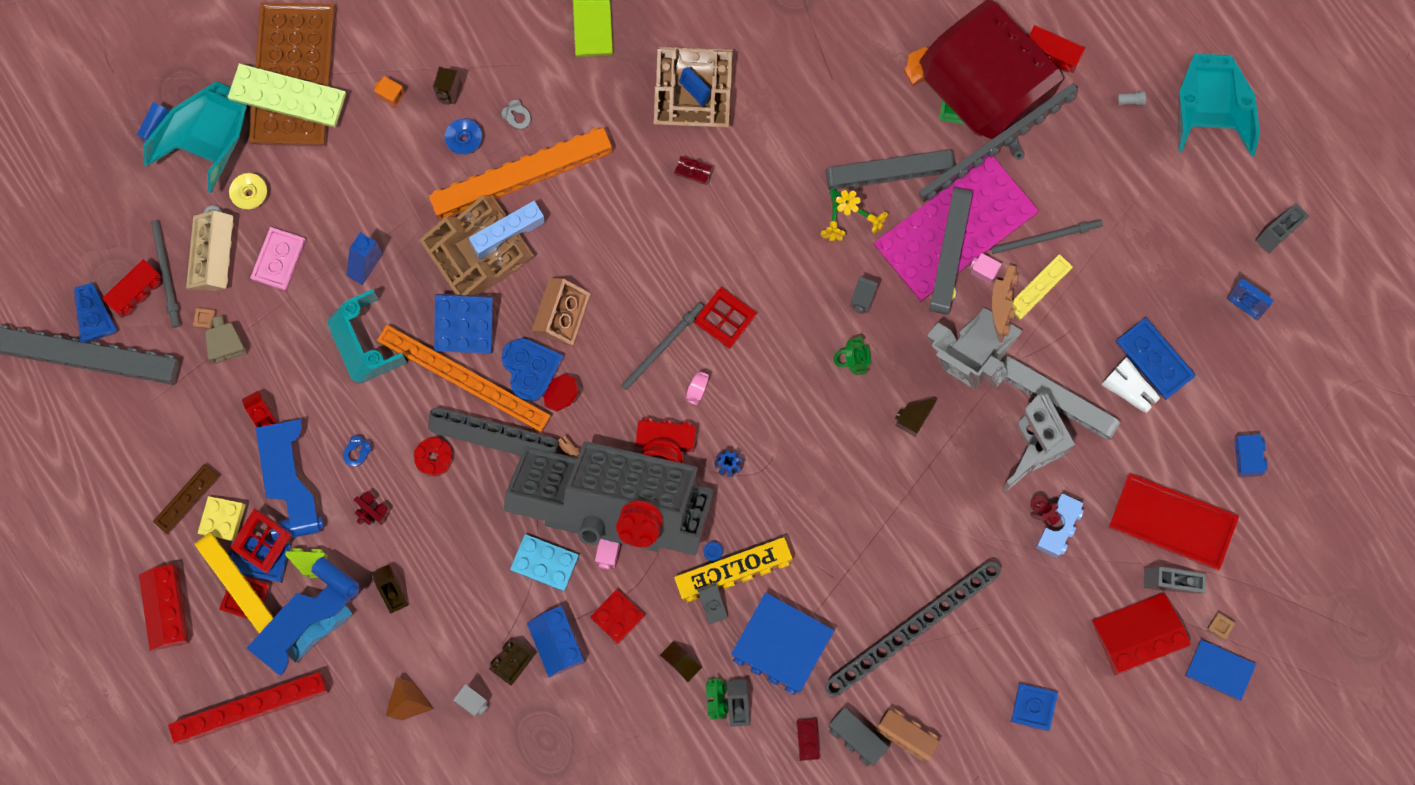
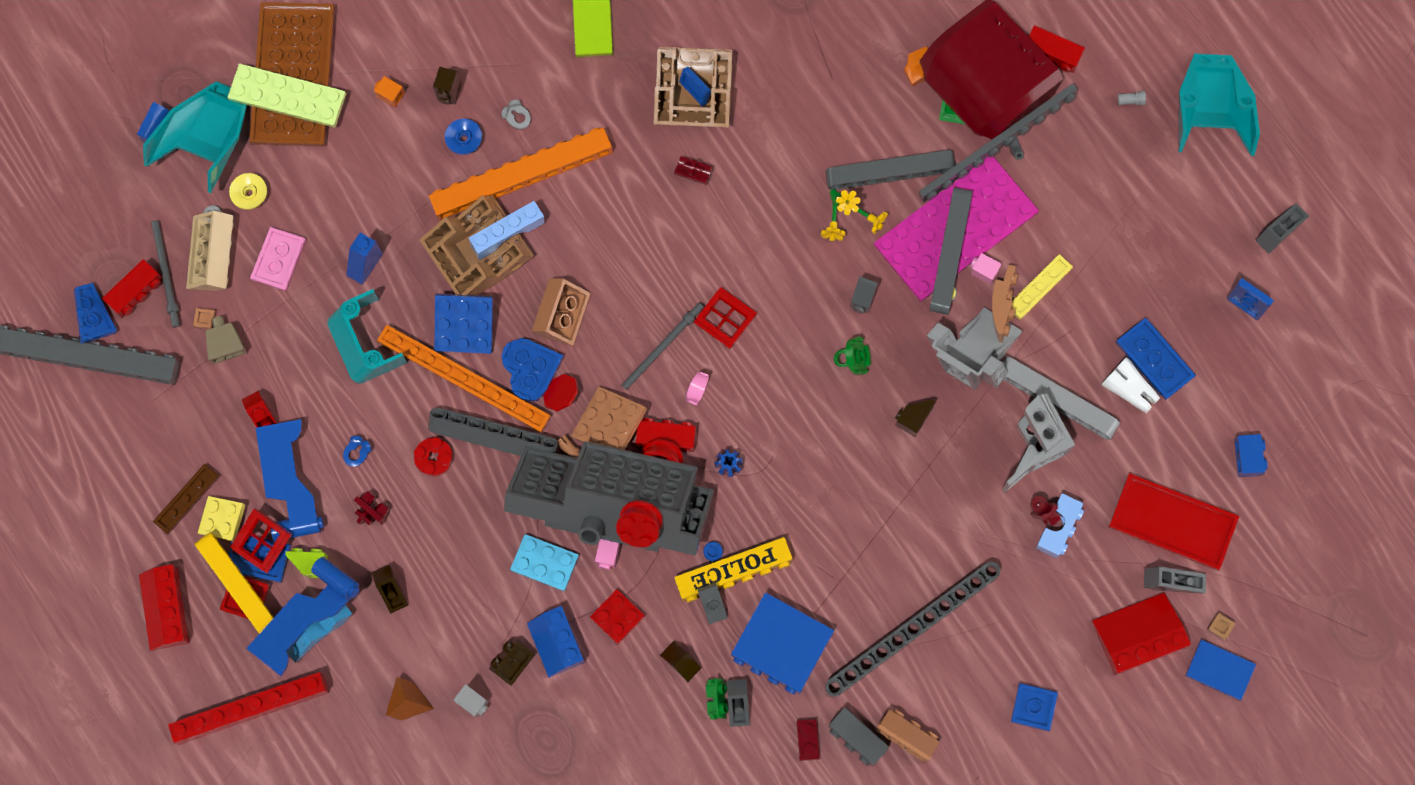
dark grey bar [991,219,1103,254] -> none
none -> nougat plate [571,386,647,450]

